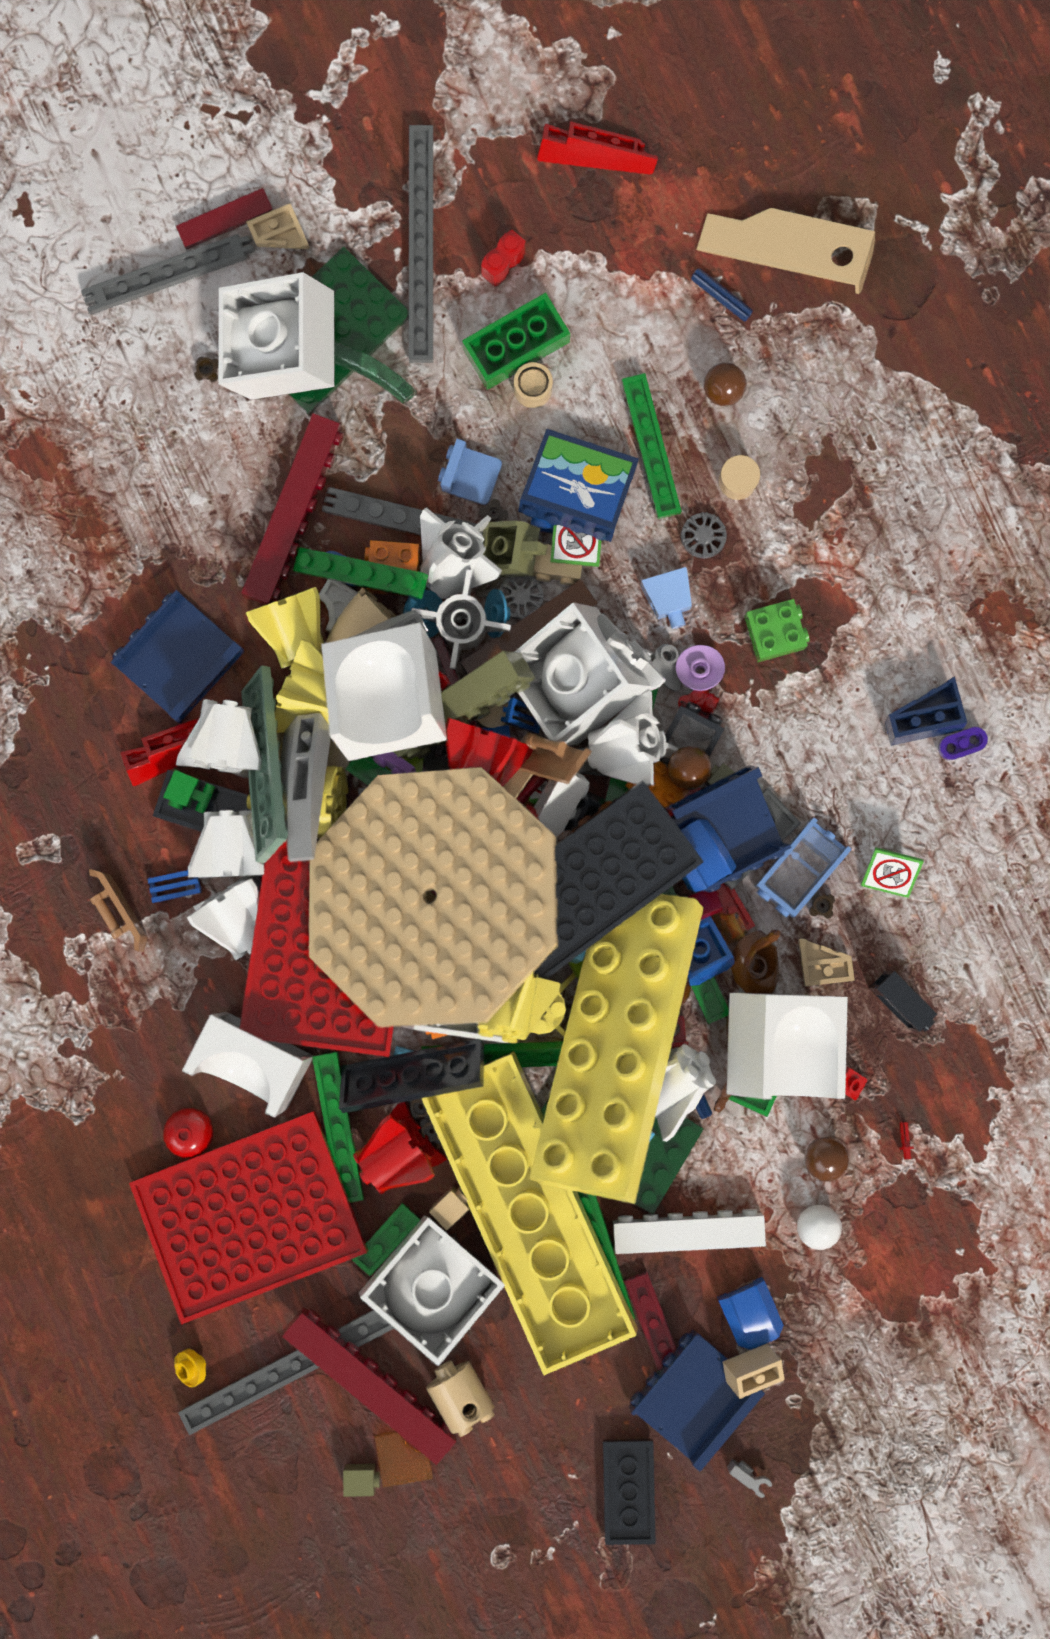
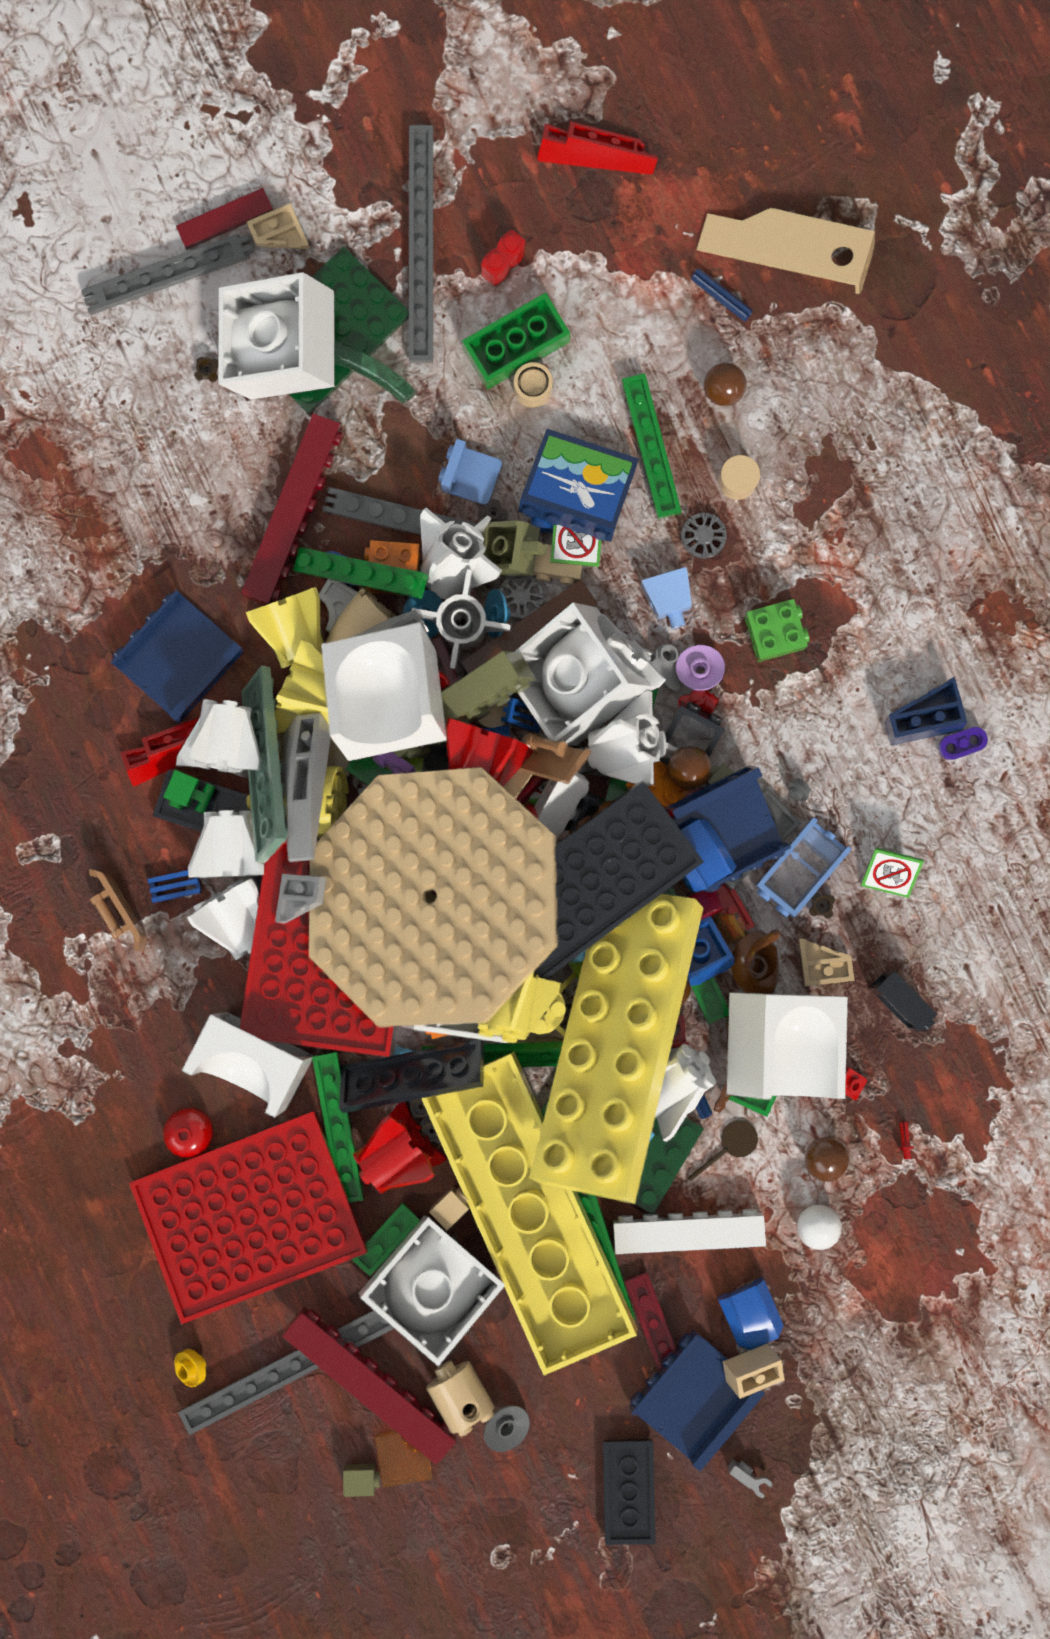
none -> light grey wing [275,874,326,924]
none -> dark grey dish [483,1405,530,1452]
none -> dark brown piece [688,1120,758,1181]
none -> dark grey plate [787,778,811,801]

